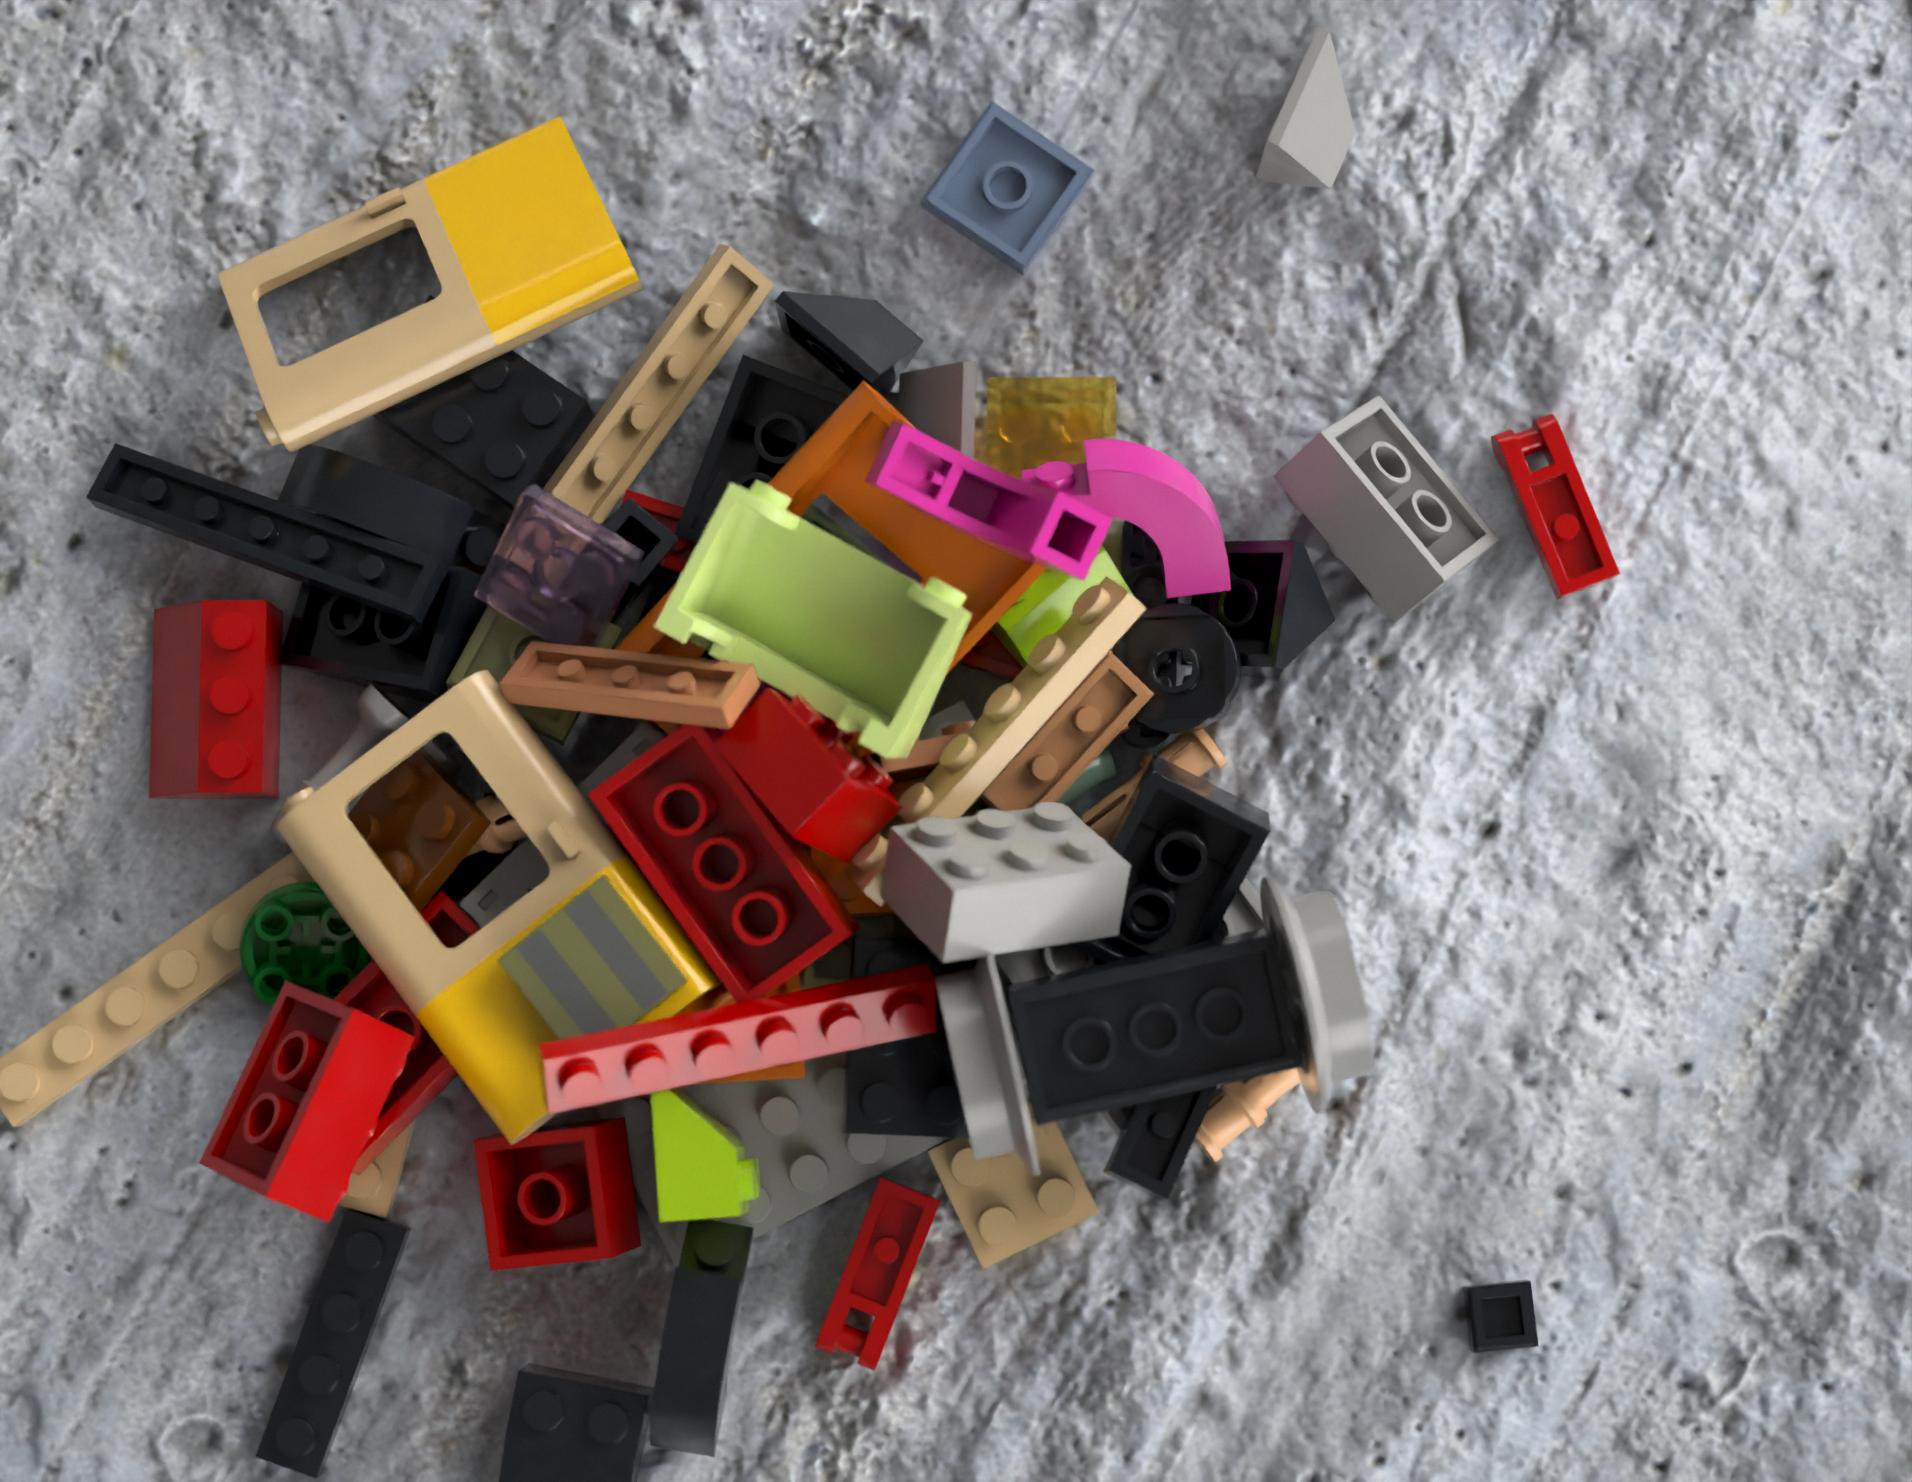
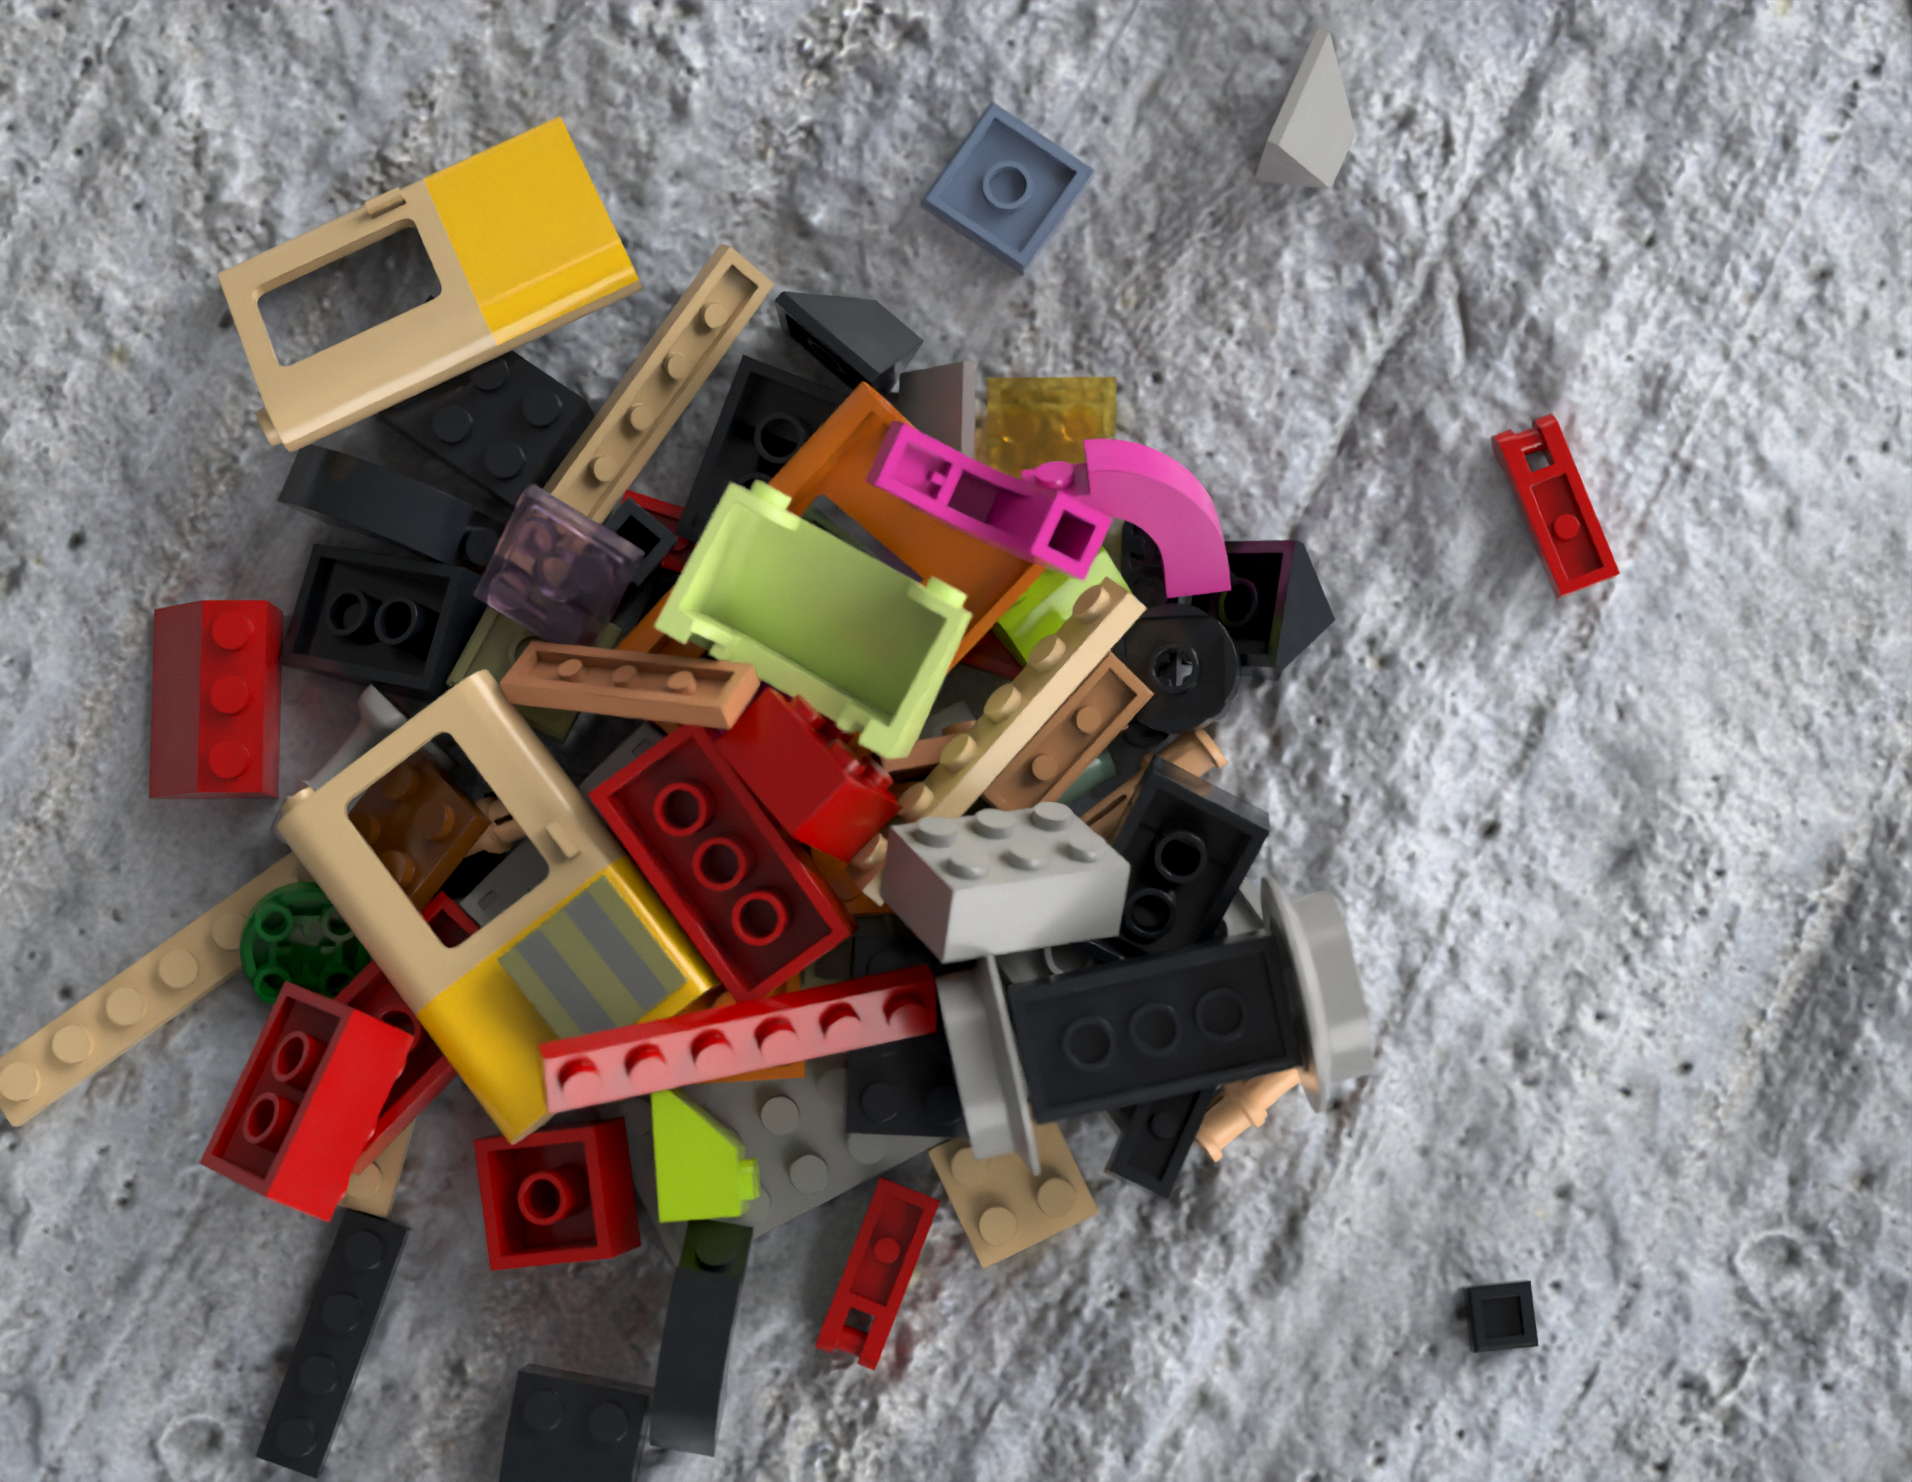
black plate [86,443,449,625] -> none
light grey slope [1273,395,1500,623] -> none

